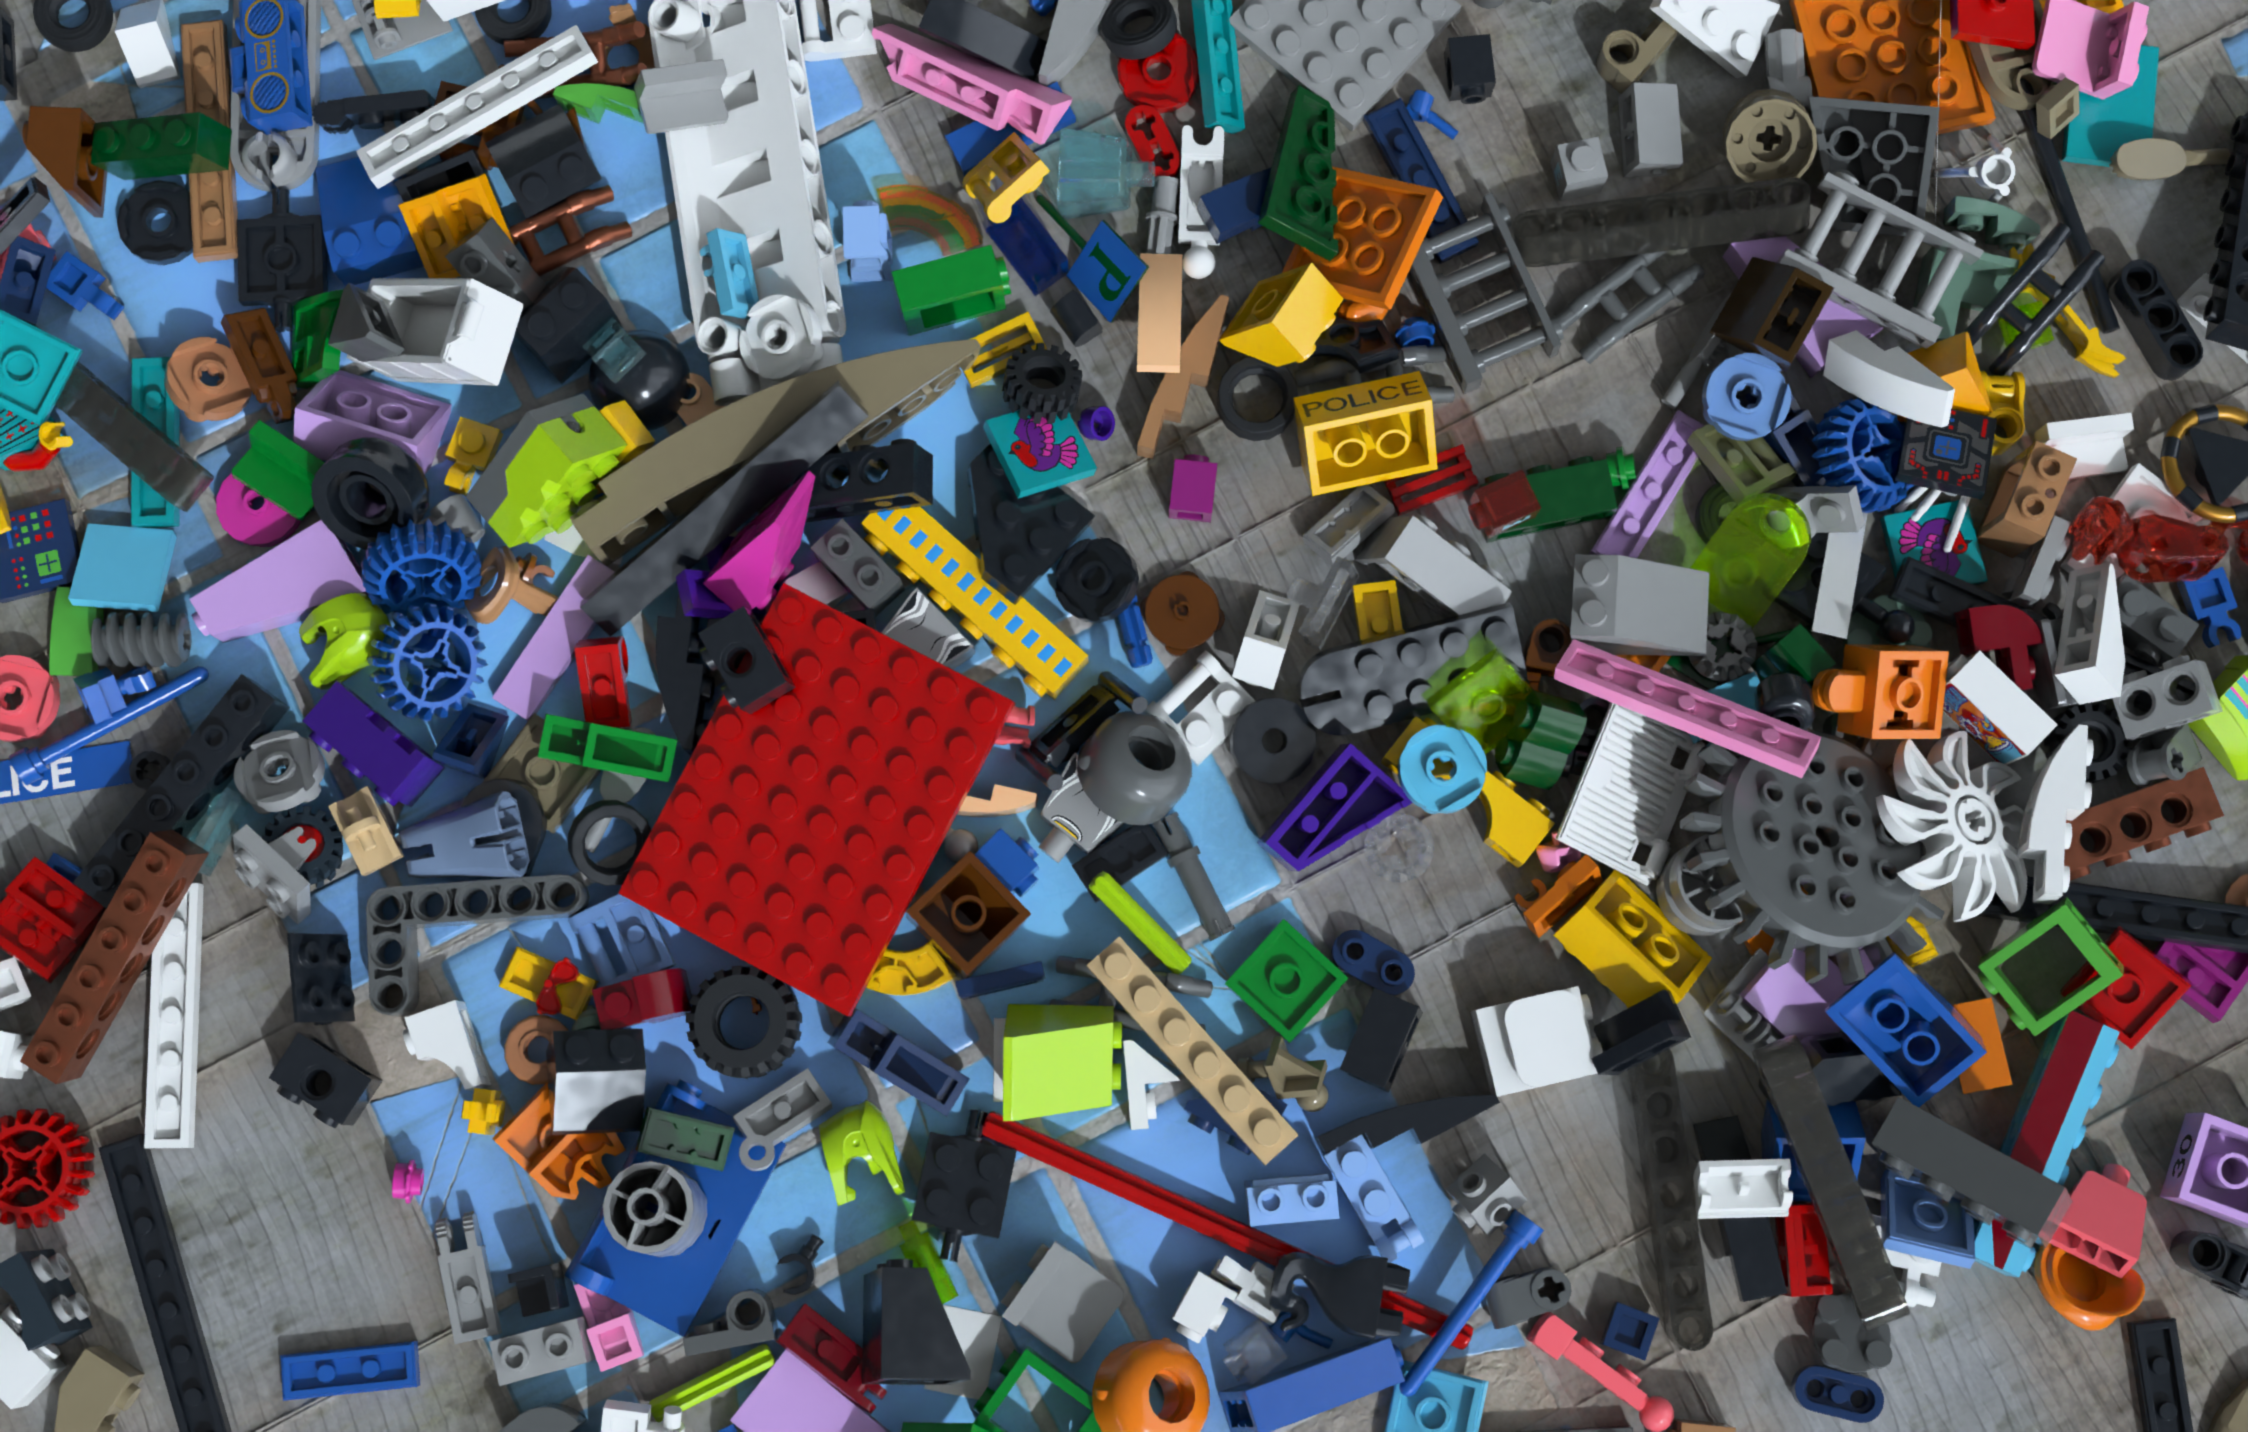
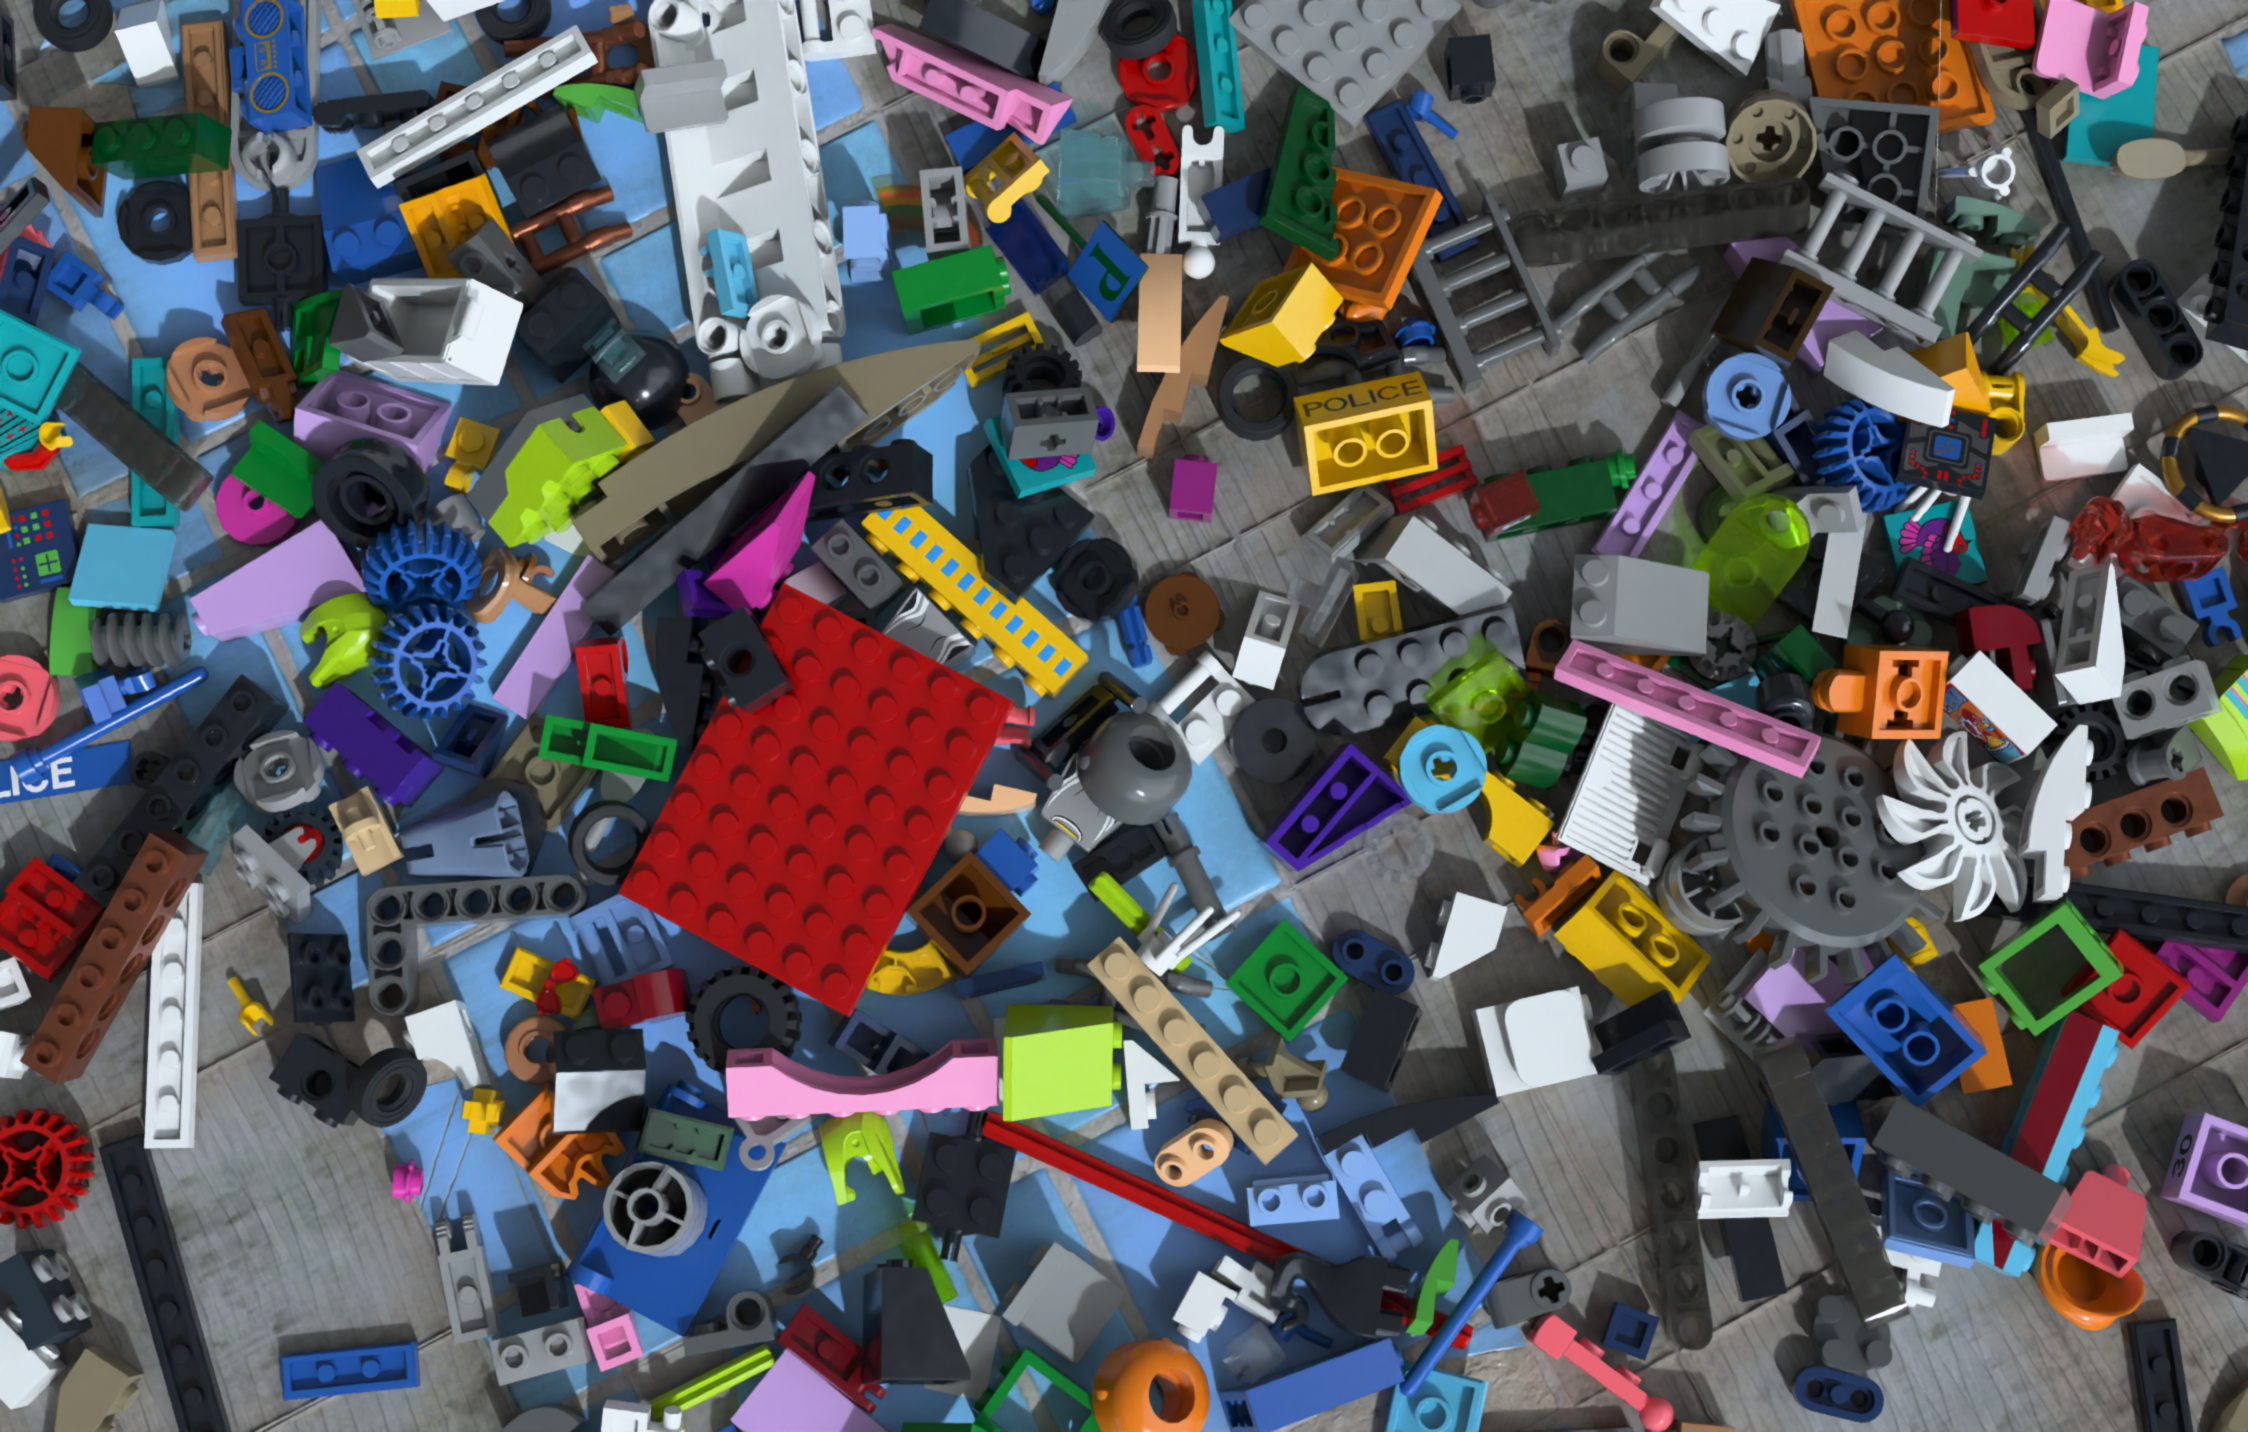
red hinge [1775,1203,1833,1297] -> none
medium nougat window [1976,441,2077,558] -> none
none -> yellow hand [227,977,274,1036]
none -> black tyre [349,1048,427,1128]
none -> bright pink arch [726,1038,999,1121]
none -> light grey brick [919,166,971,261]
none -> dark grey brick [999,386,1099,460]
none -> white plant [1135,882,1240,976]
none -> light nougat plate [1154,1119,1234,1187]
none -> bright green slope [1405,1239,1459,1336]
none -> white slope [1424,892,1508,981]
none -> light grey wheel [1633,97,1730,196]

